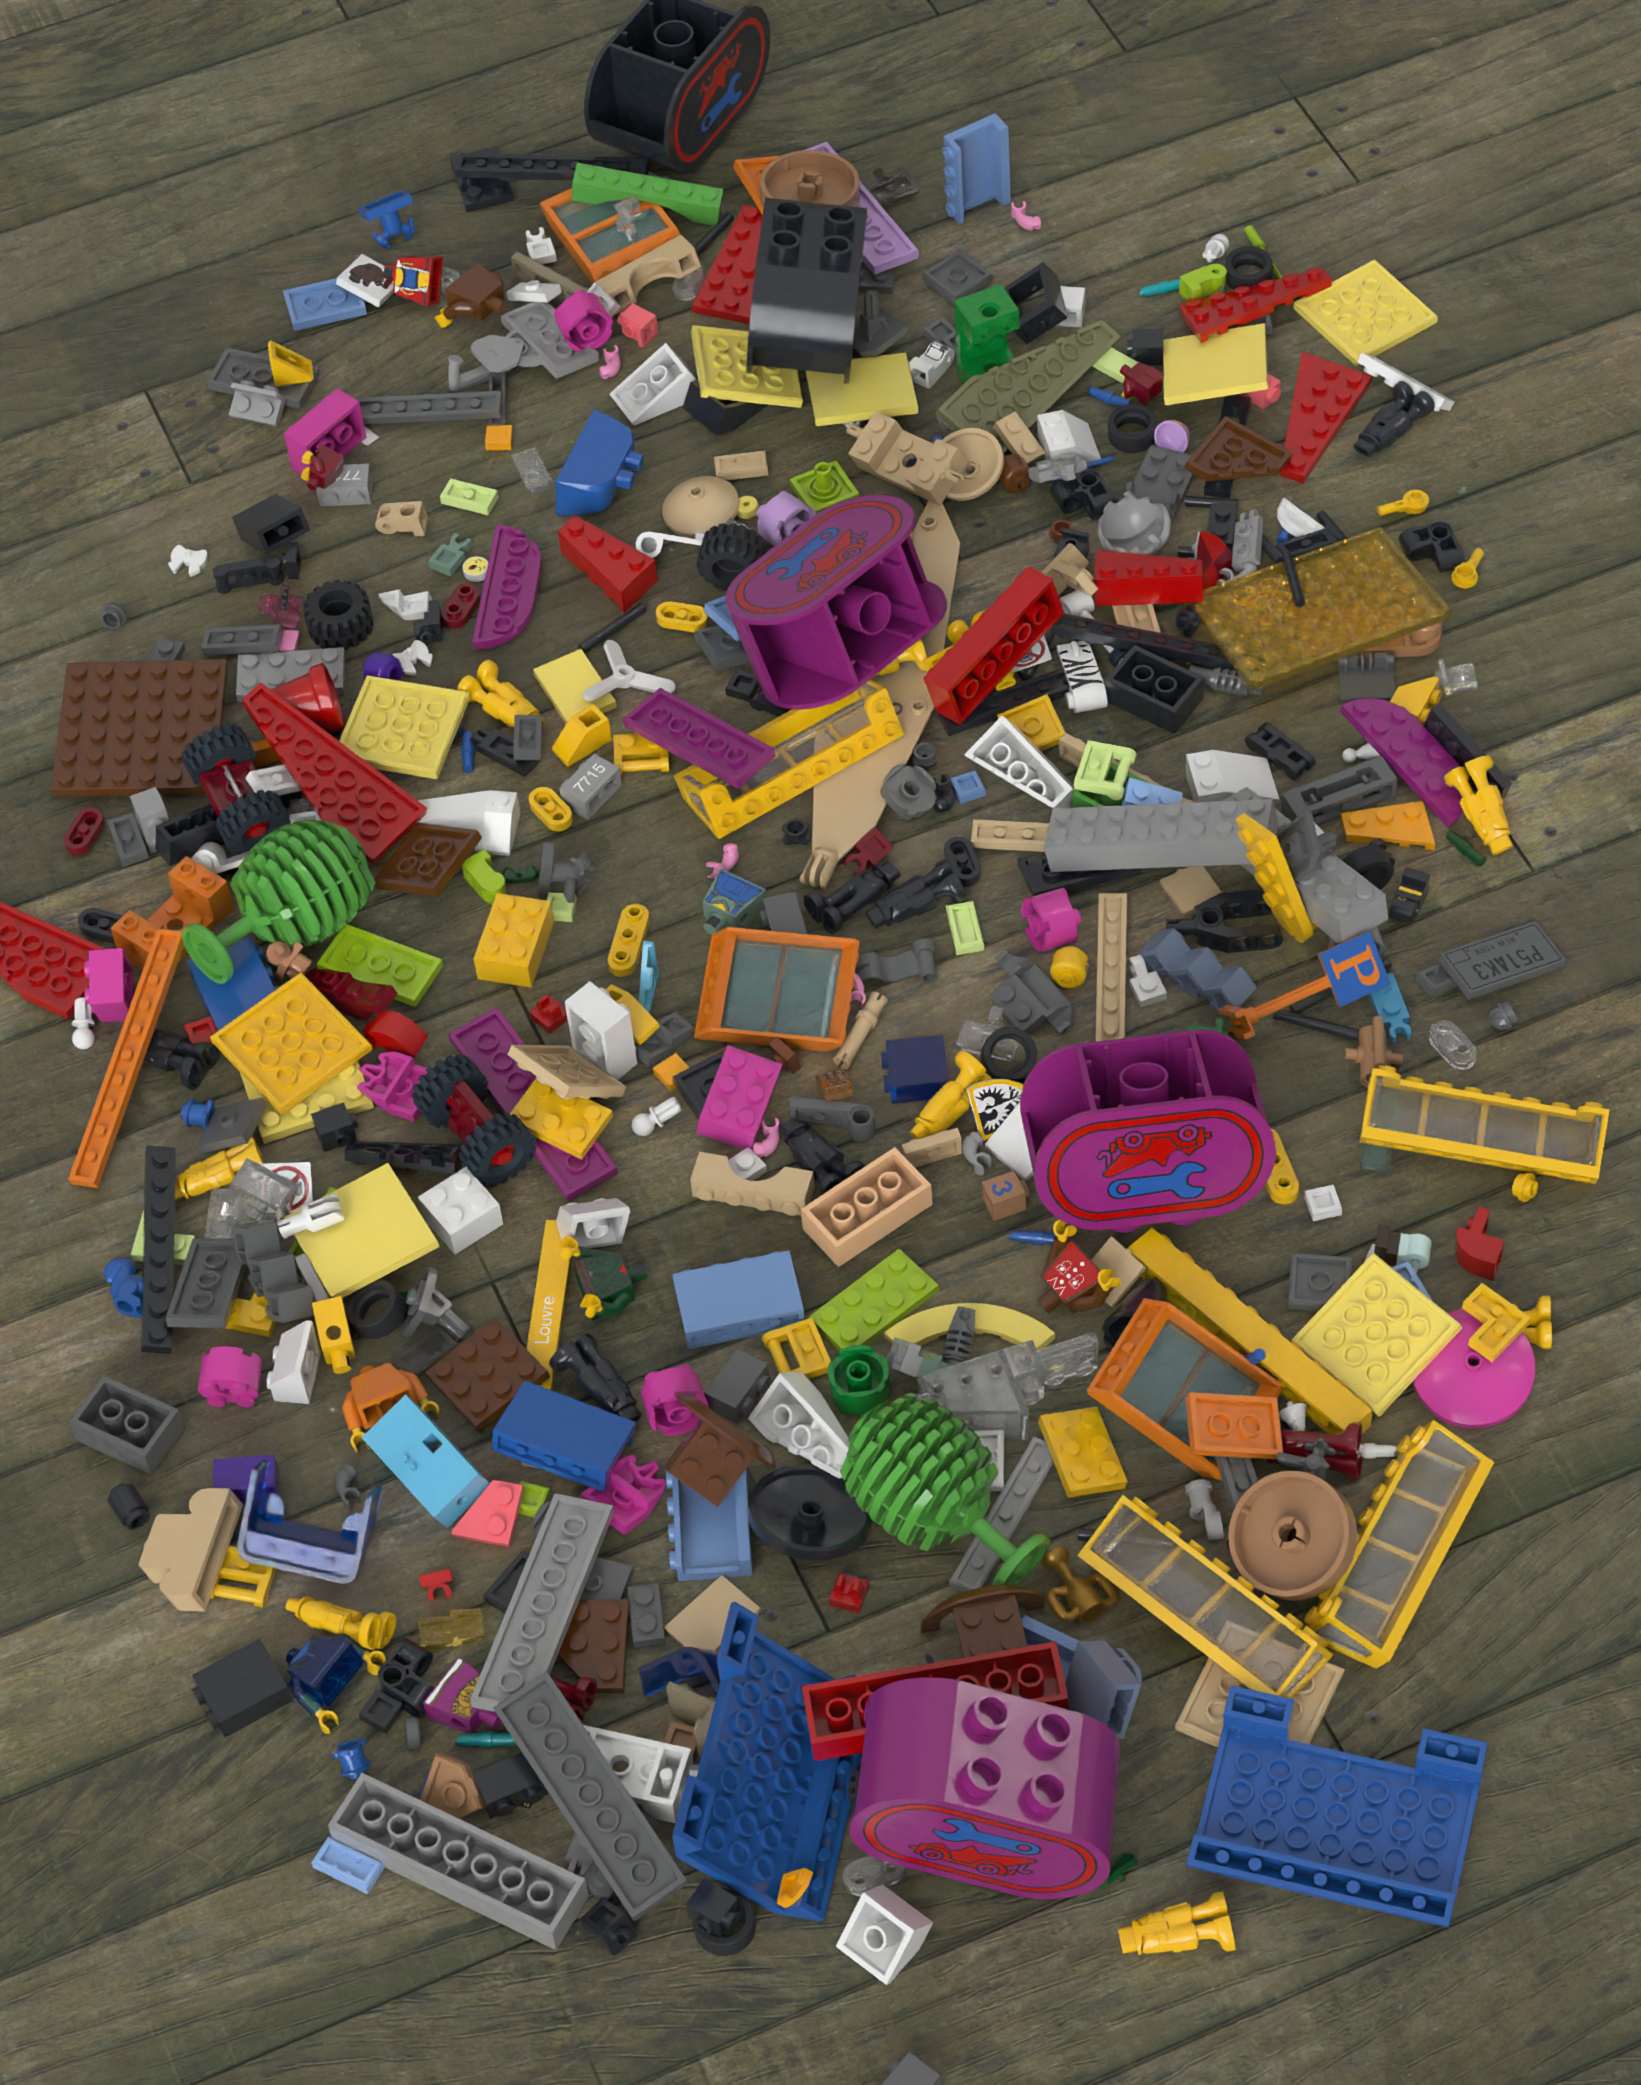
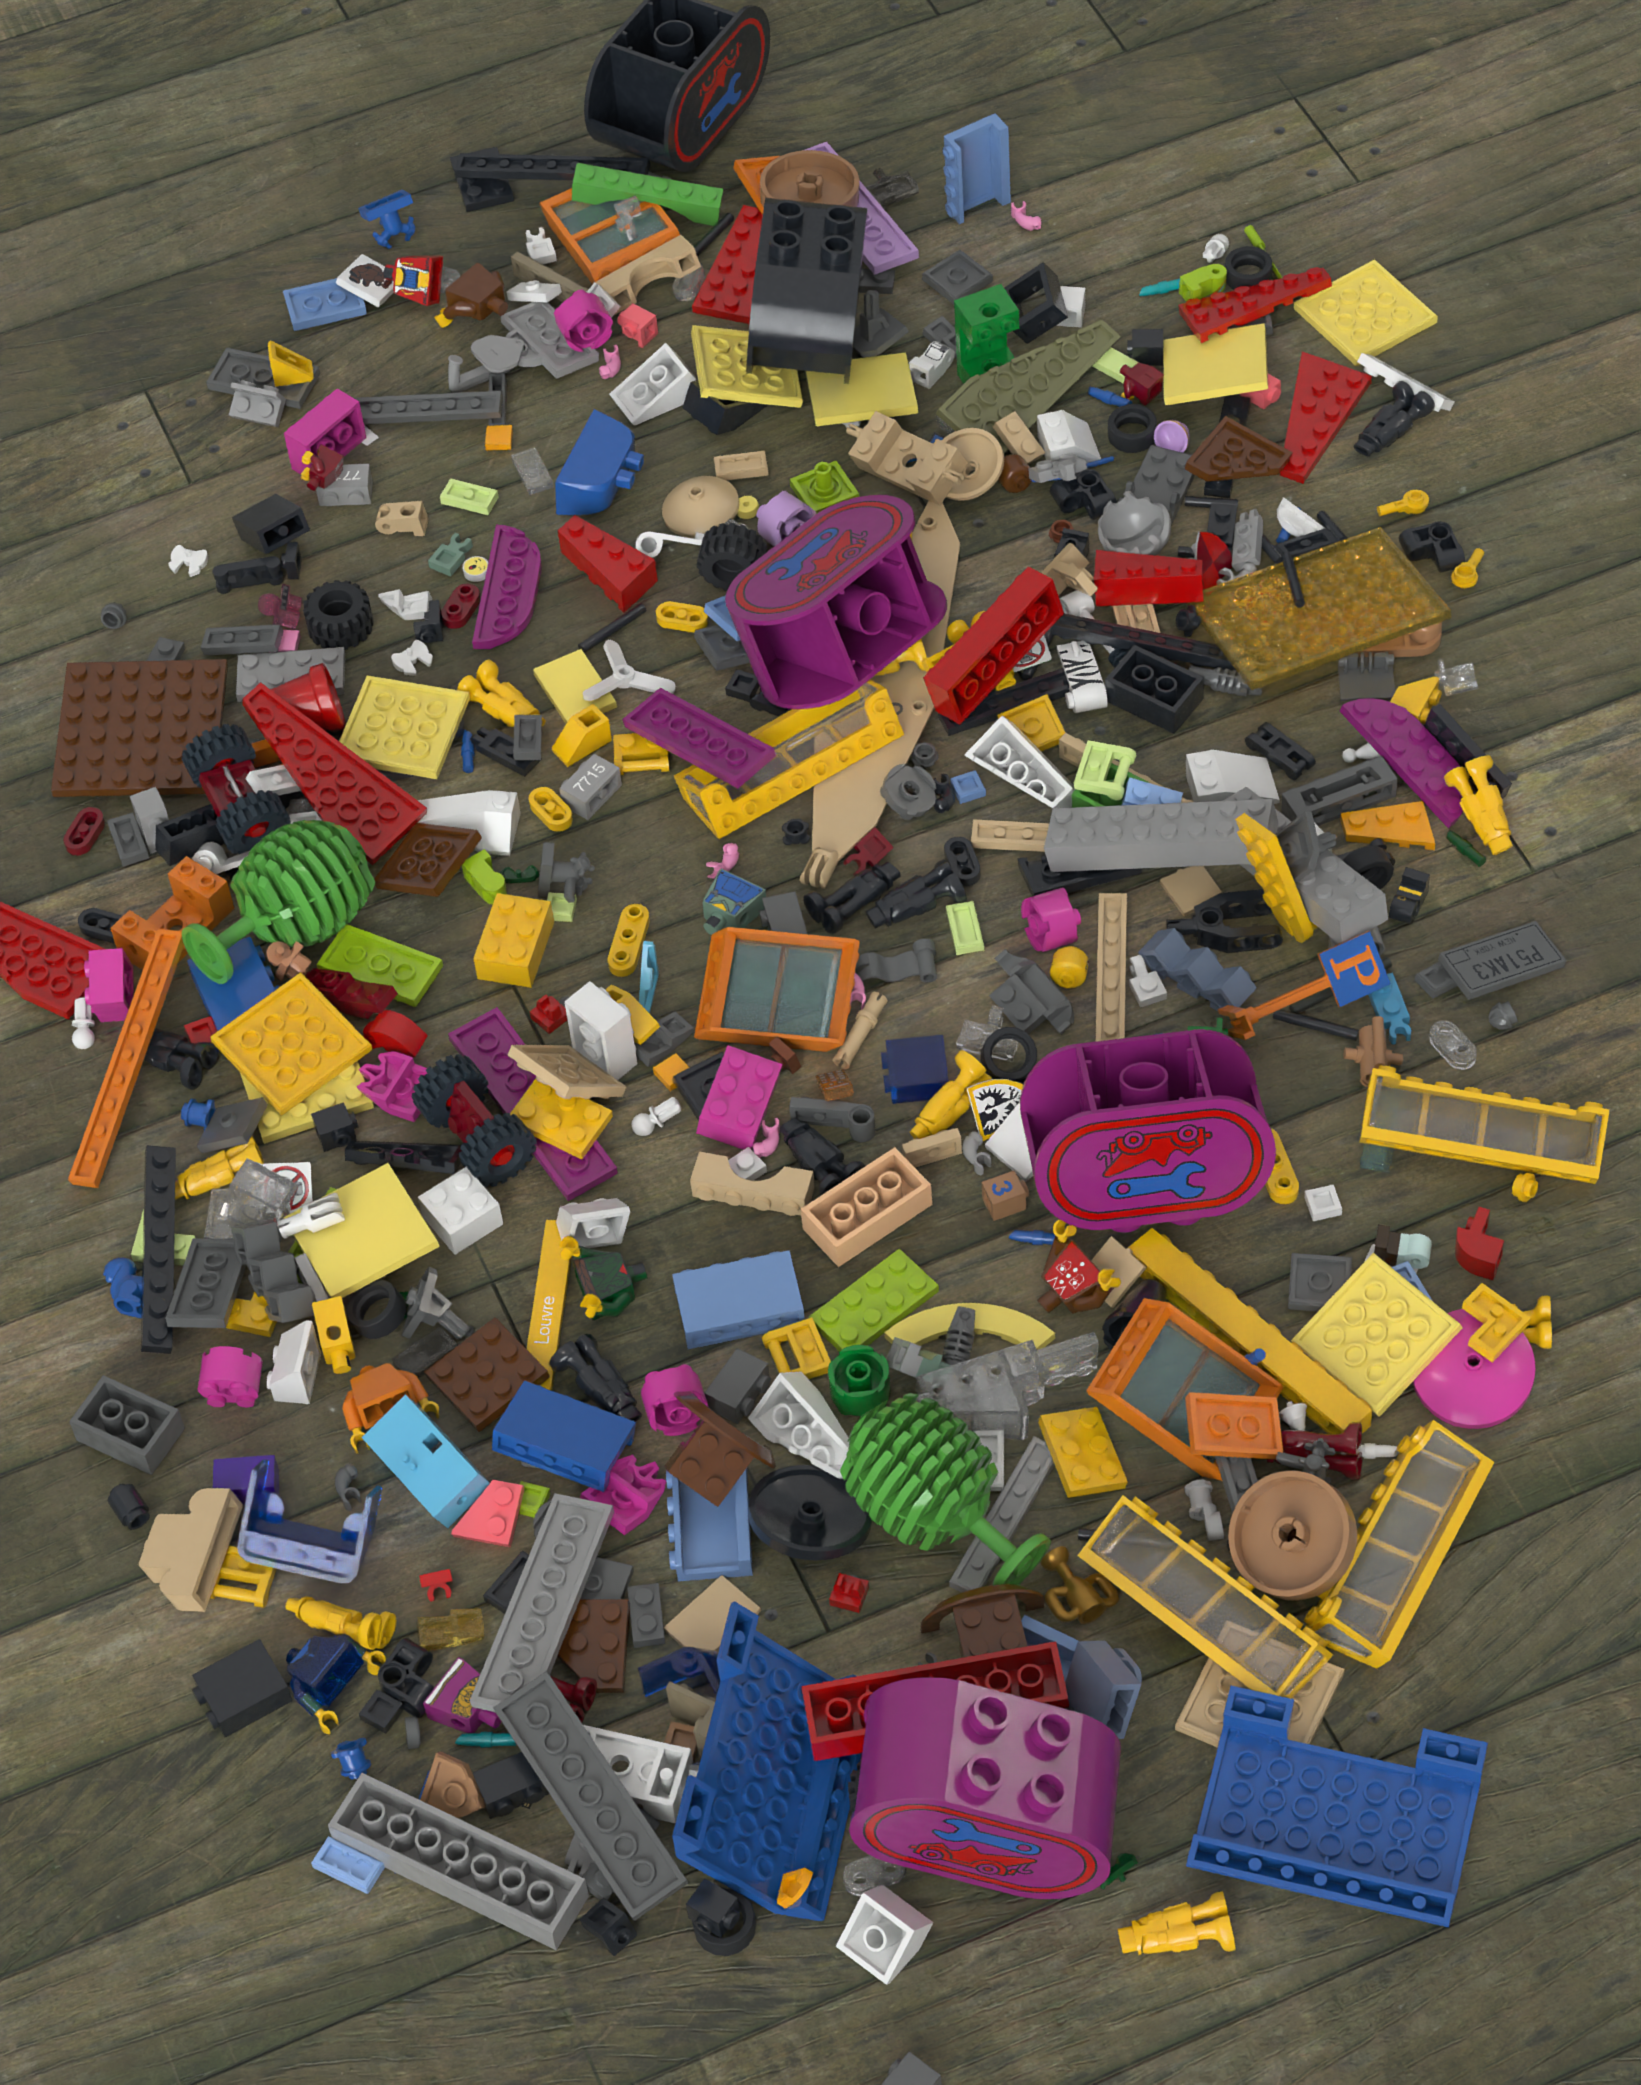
dark purple head [362,651,403,681] -> none

